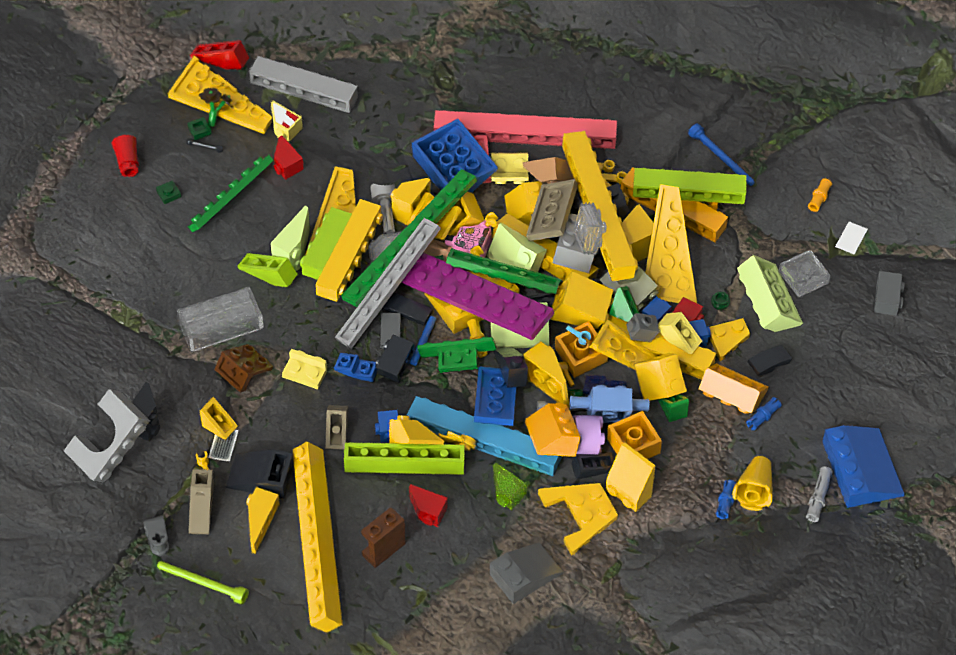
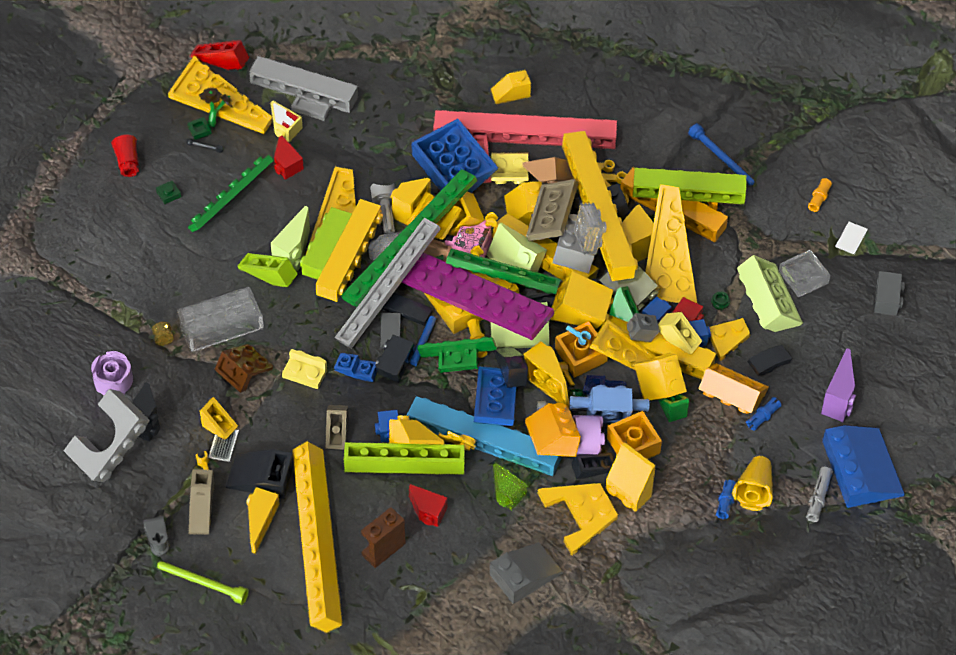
none -> lavender brick [91,351,133,395]
none -> clear yellow wheel [152,322,174,346]
none -> light grey tile [291,94,331,121]
none -> yellow slope [491,70,531,104]
none -> medium lavender slope [821,349,856,422]

